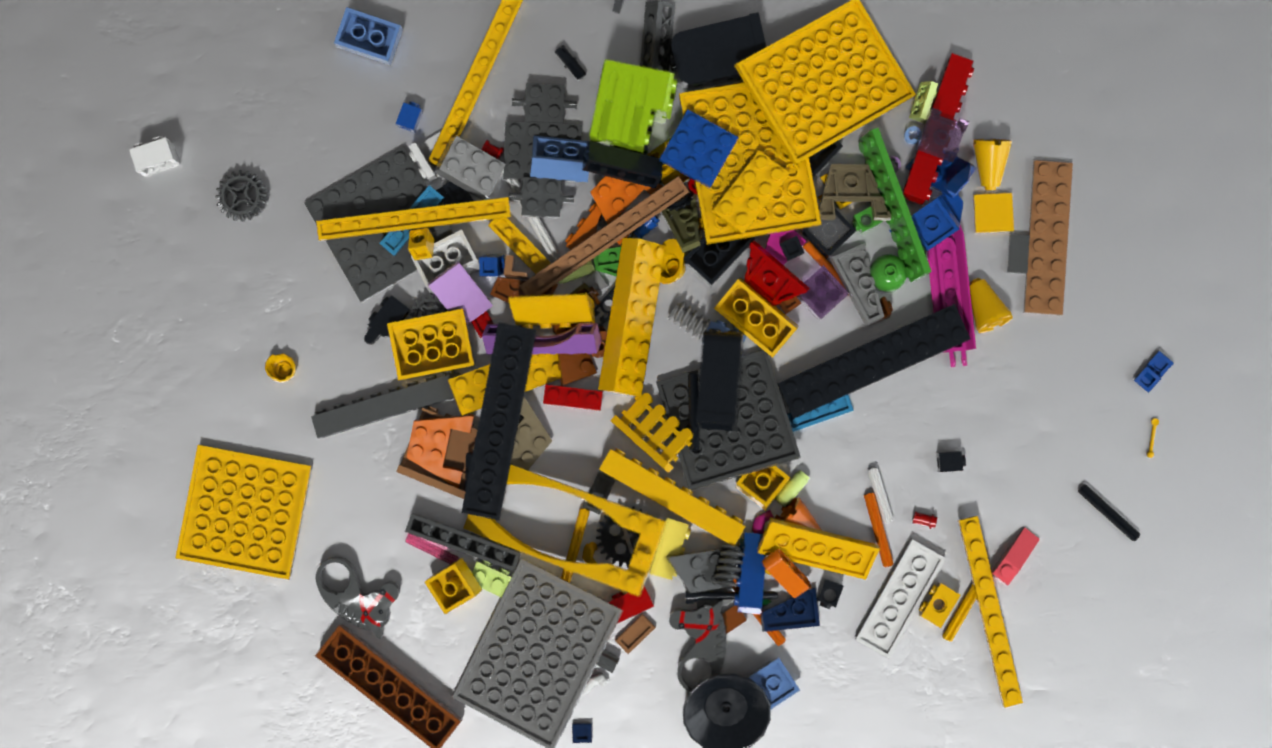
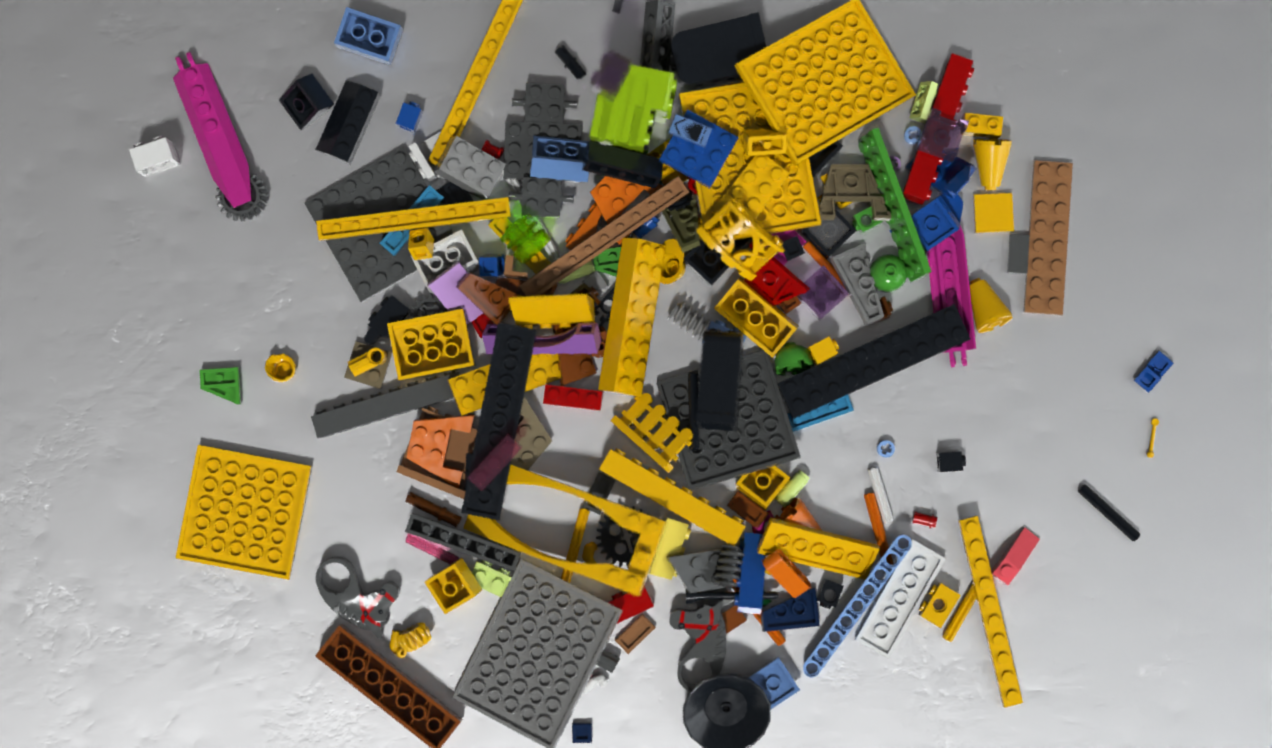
none -> dark pink hinge [173,52,252,208]
none -> bright green wing [199,367,241,405]
none -> black slope [279,73,334,130]
none -> black slope [315,80,381,165]
none -> dark tan plate [344,341,393,389]
none -> yellow piece [348,348,387,377]
none -> yellow arm [389,630,407,658]
none -> yellow gear [398,623,431,652]
none -> reddish brown pin [405,491,462,528]
none -> dark orange wing [456,272,522,325]
none -> clear pink brick [468,433,523,491]
none -> clear neon green wheel [500,213,551,264]
none -> brick [590,49,632,102]
none -> medium blue tile [669,114,712,148]
none -> yellow fence [696,200,785,281]
none -> dark orange tile [727,491,769,529]
none -> yellow slope [743,129,787,156]
none -> bright green cylinder [774,342,814,376]
none -> light blue beam [803,534,912,677]
none -> yellow brick [807,337,839,366]
none -> light blue bush [877,440,895,458]
none -> yellow brick [960,113,1003,139]

